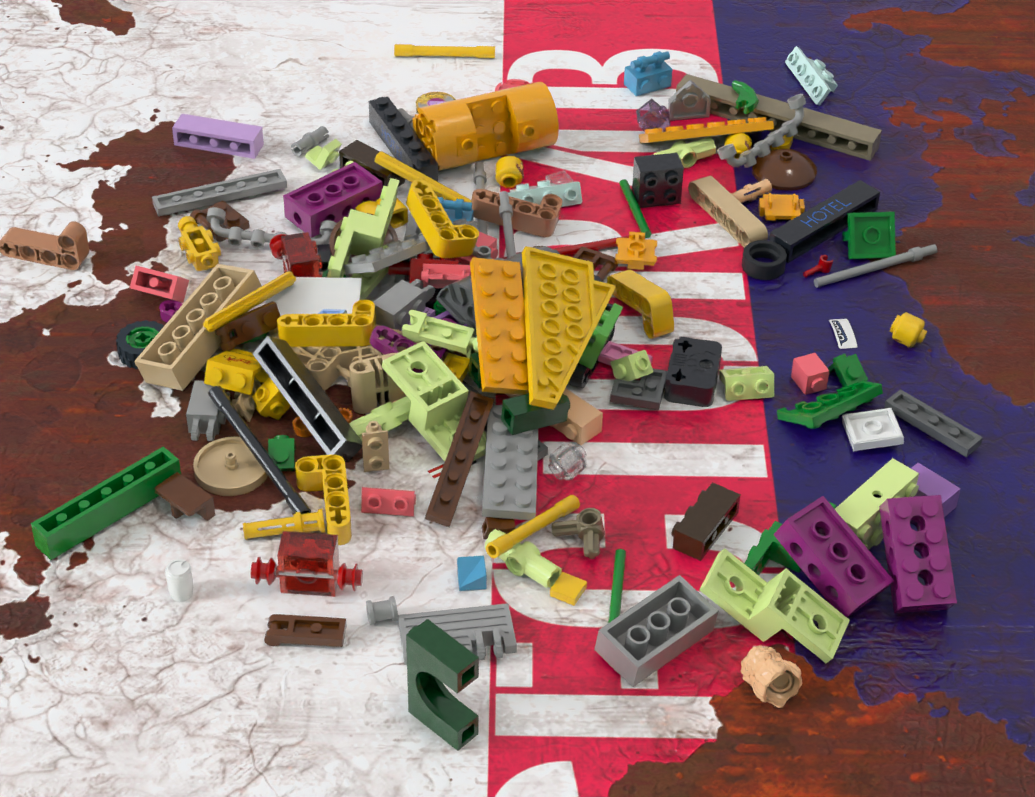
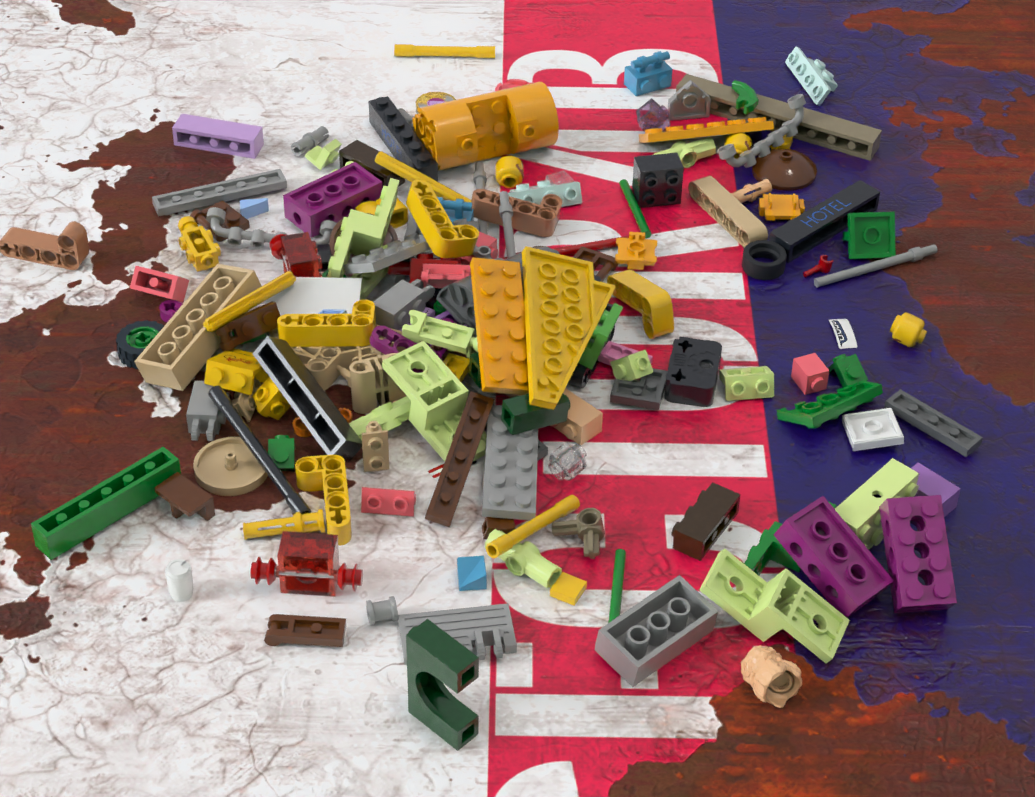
none -> light blue piece [240,198,269,219]

